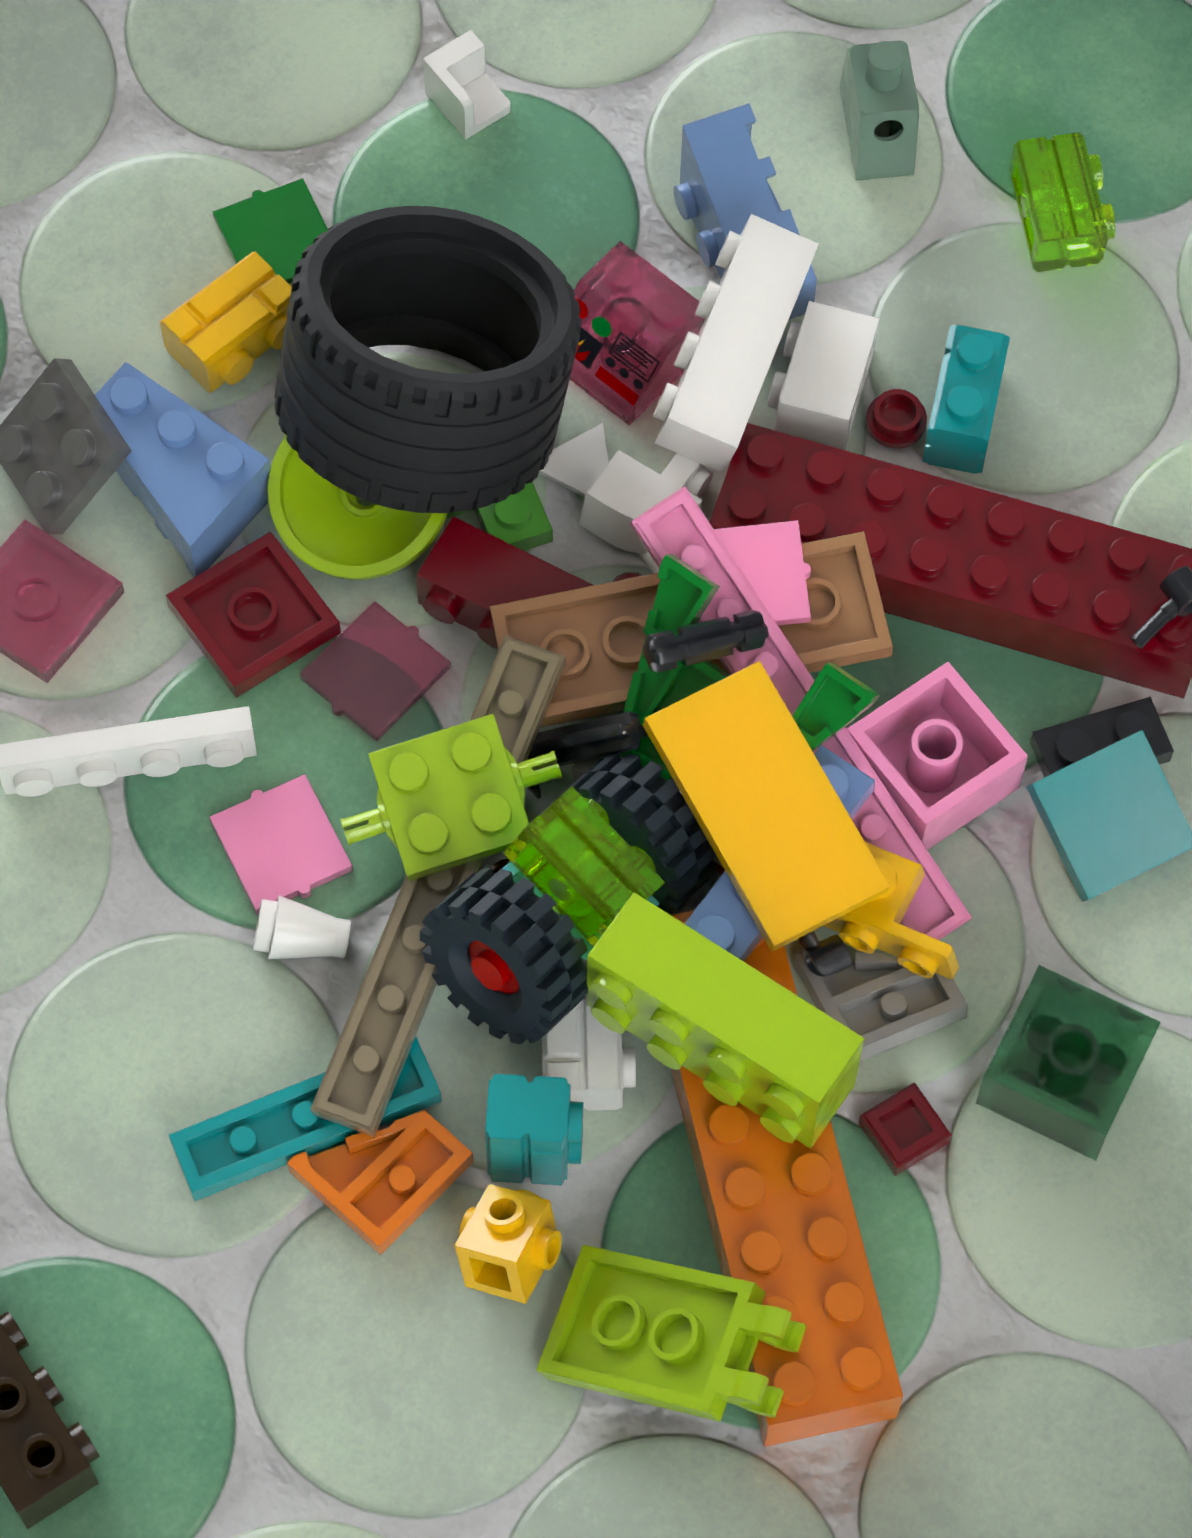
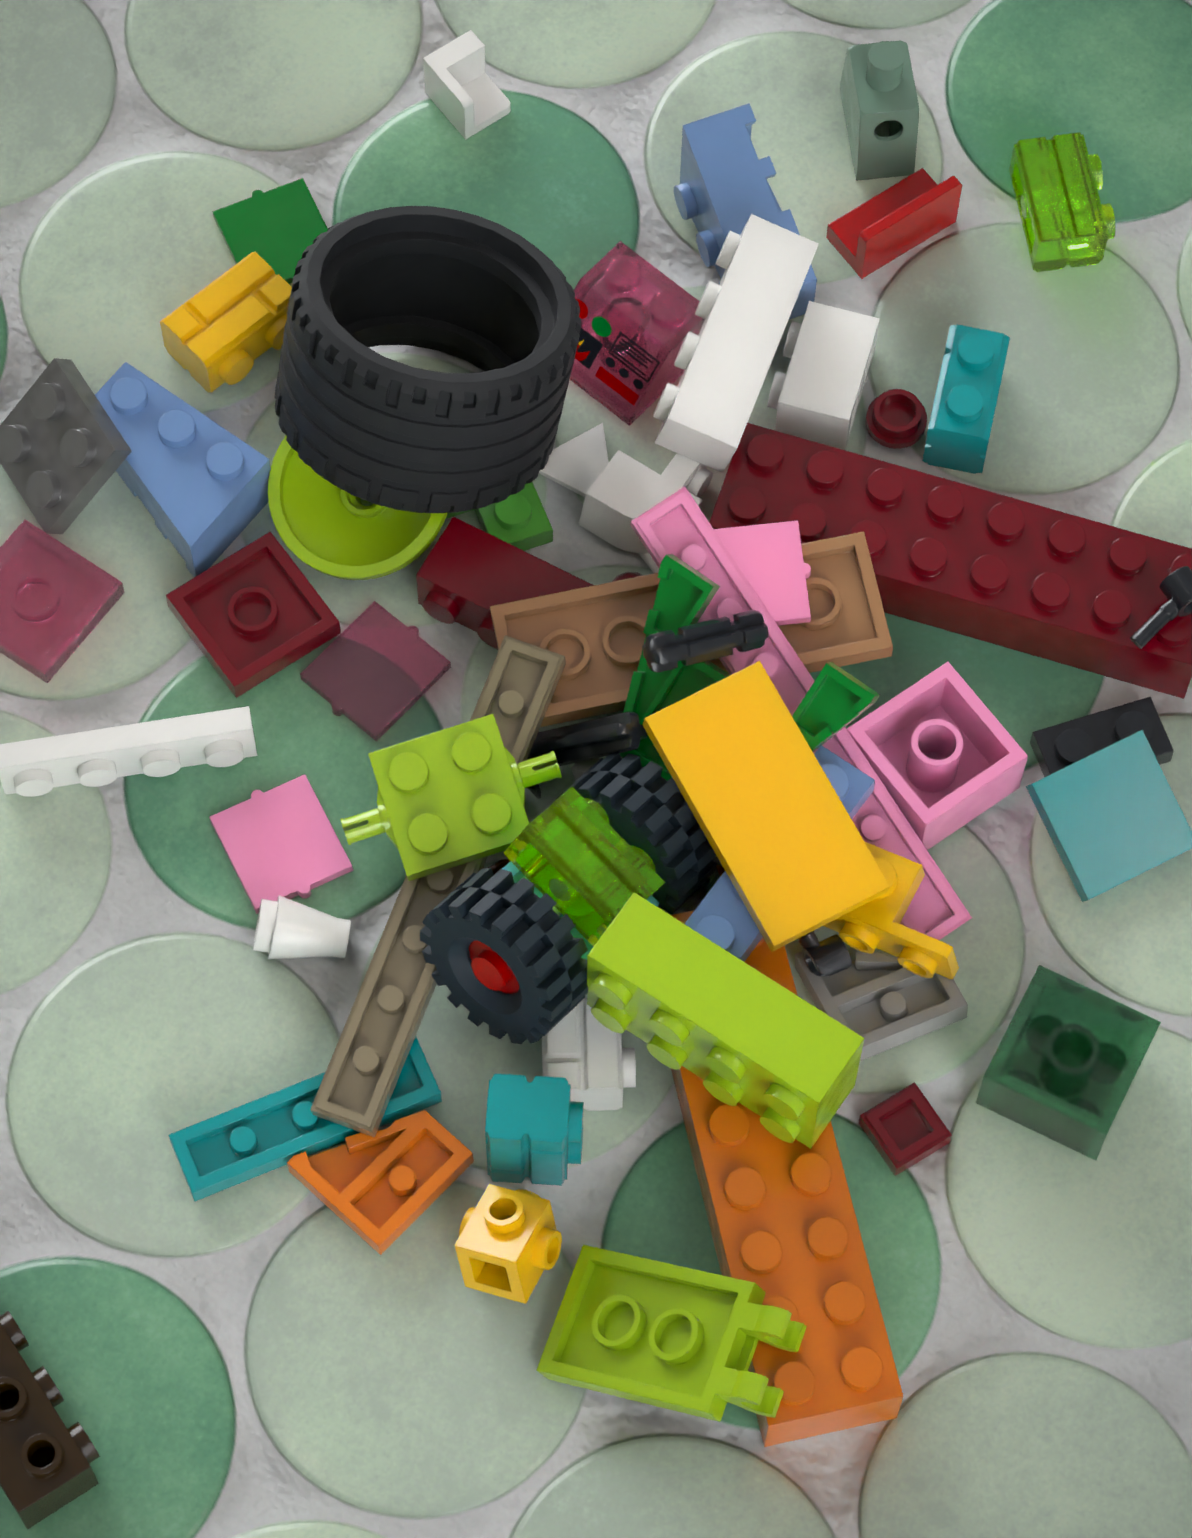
none -> red panel [826,168,962,279]

